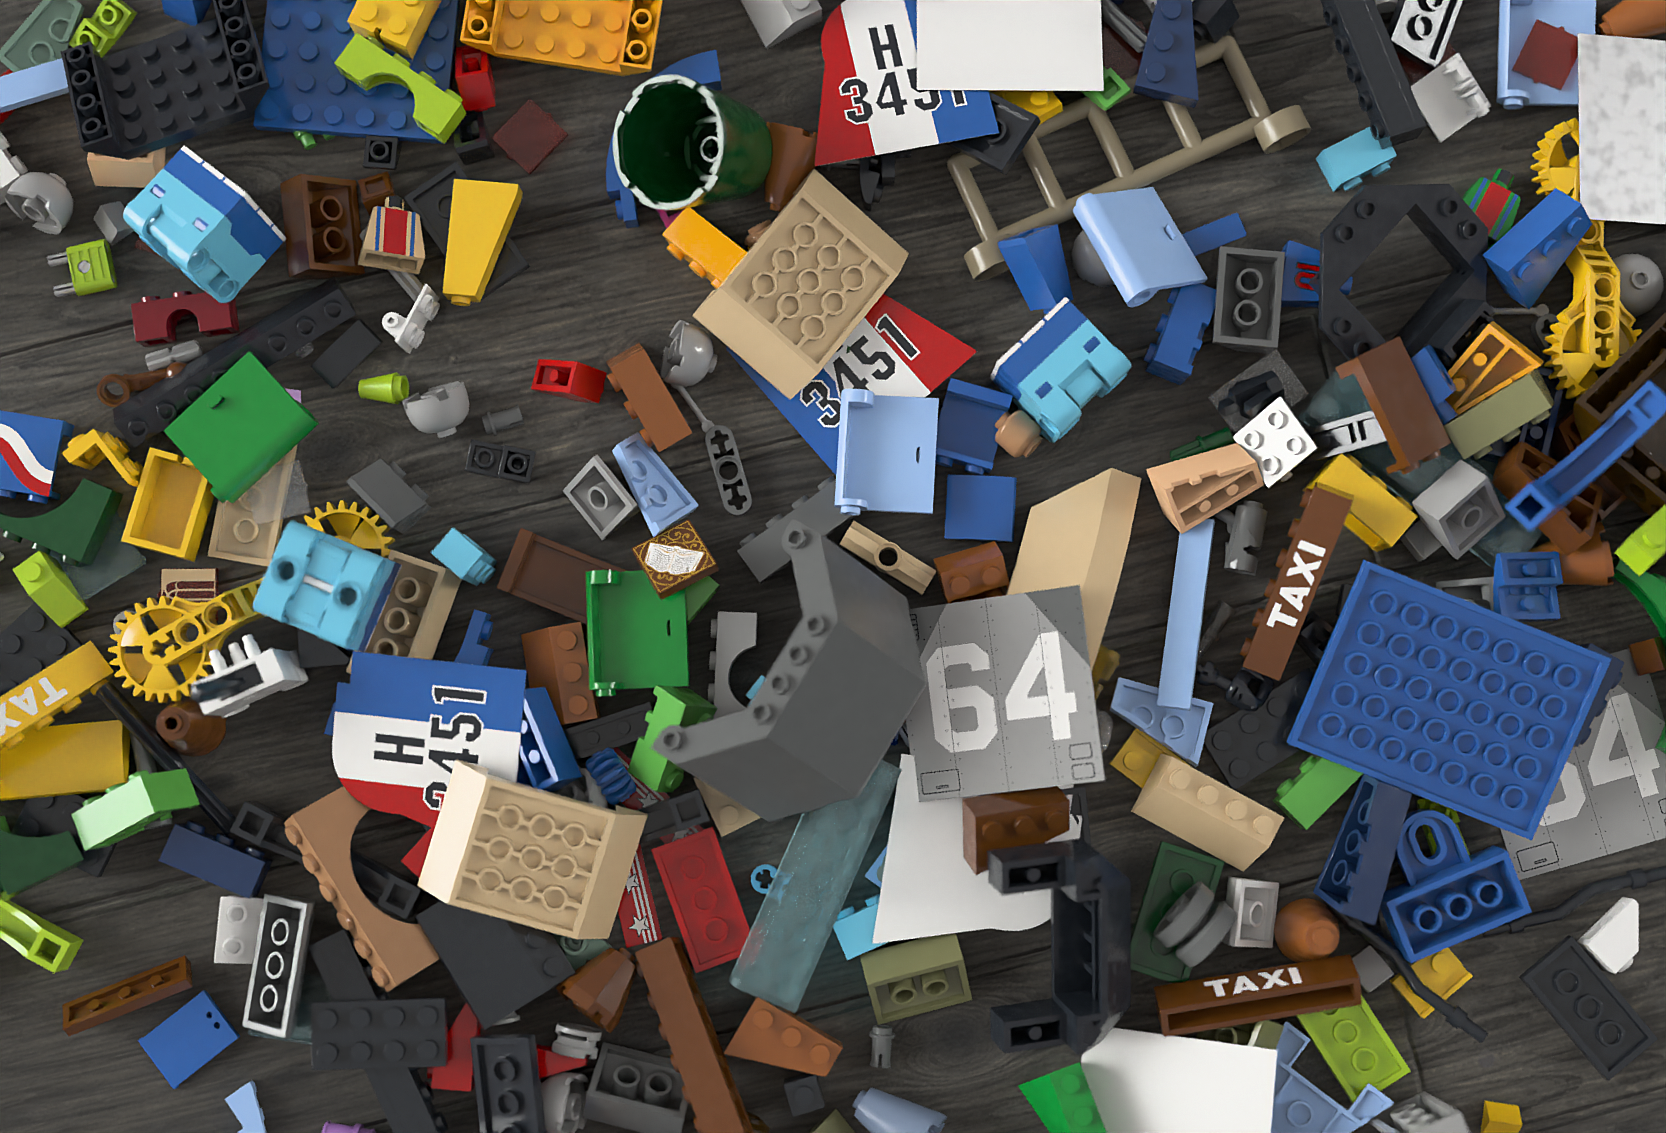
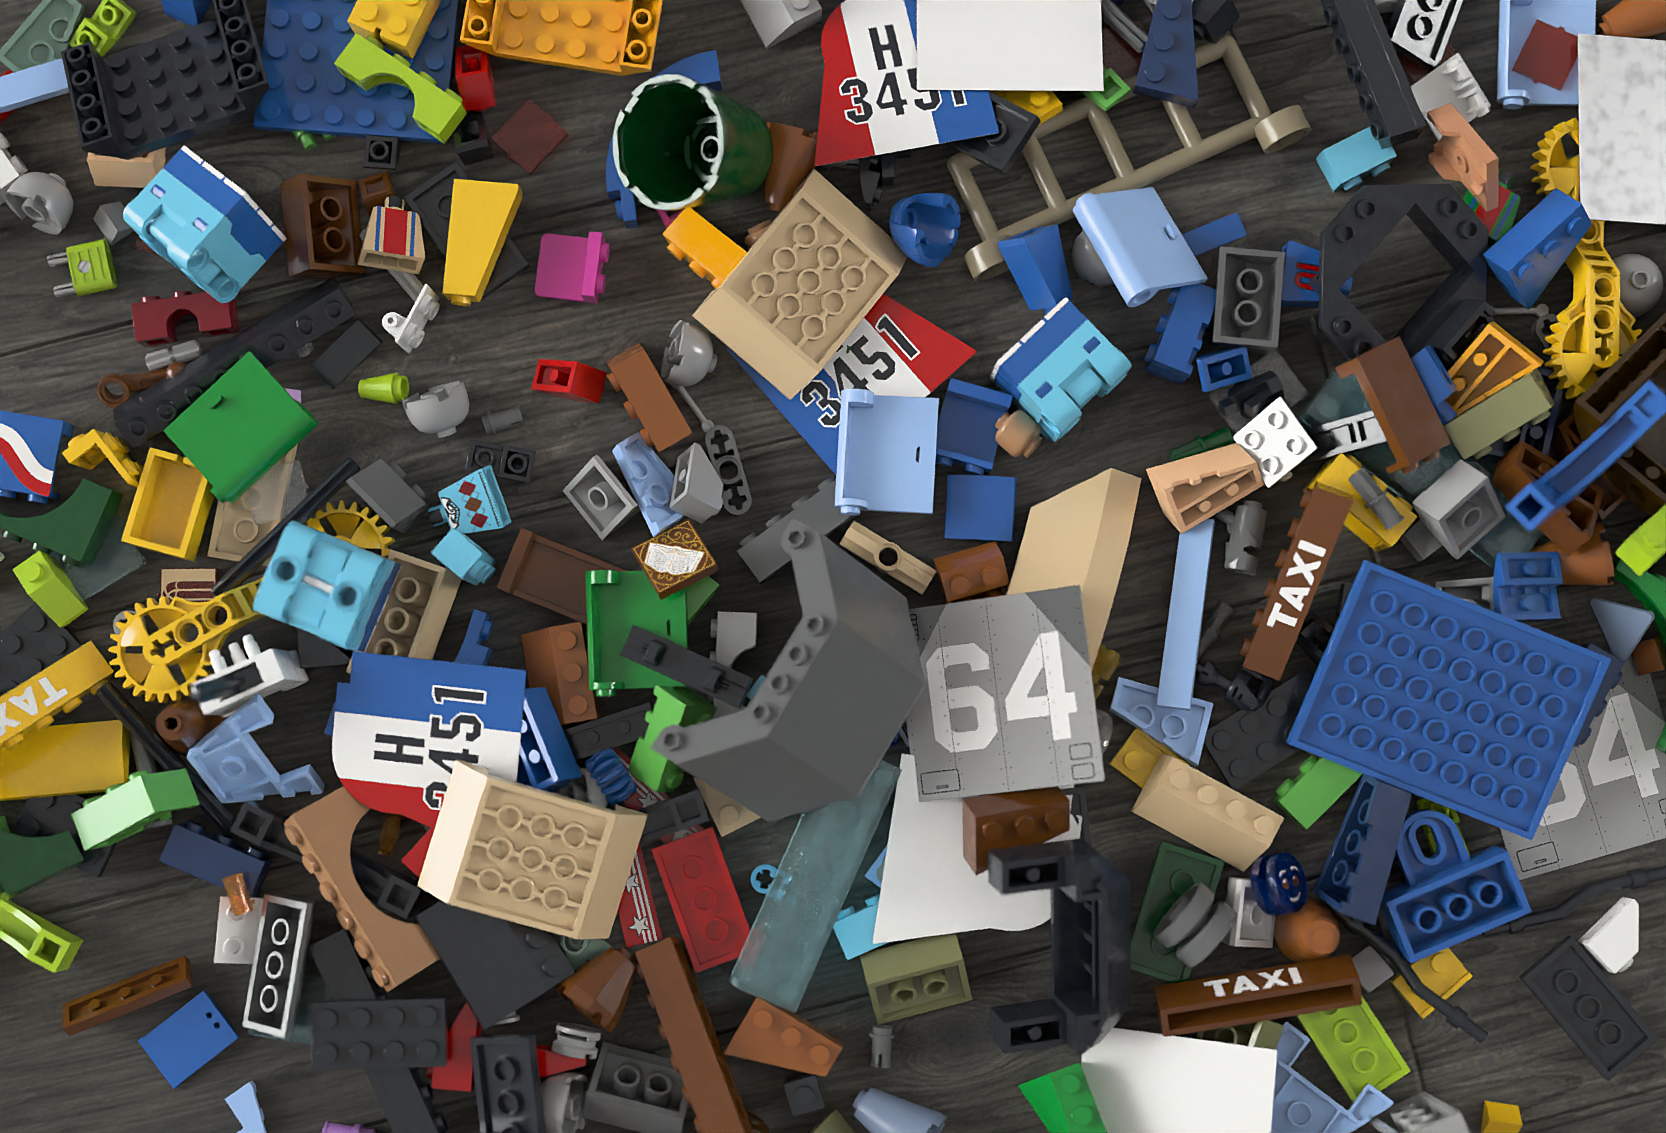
none -> light blue wing [187,694,325,804]
none -> black axle [211,458,361,597]
none -> clear orange pin [222,872,255,916]
none -> clear orange tile [378,813,401,856]
none -> medium azure torso [428,465,512,534]
none -> dark pink bracket [535,231,609,304]
none -> black hinge [620,625,753,709]
none -> light grey slope [669,443,723,524]
none -> blue hair [889,193,961,267]
none -> blue slope [1196,346,1252,392]
none -> clear blue head [1251,852,1307,916]
none -> dark grey axle [1349,468,1404,530]
none -> nougat piece [1427,103,1499,212]
none -> sand blue piece [1590,598,1655,663]

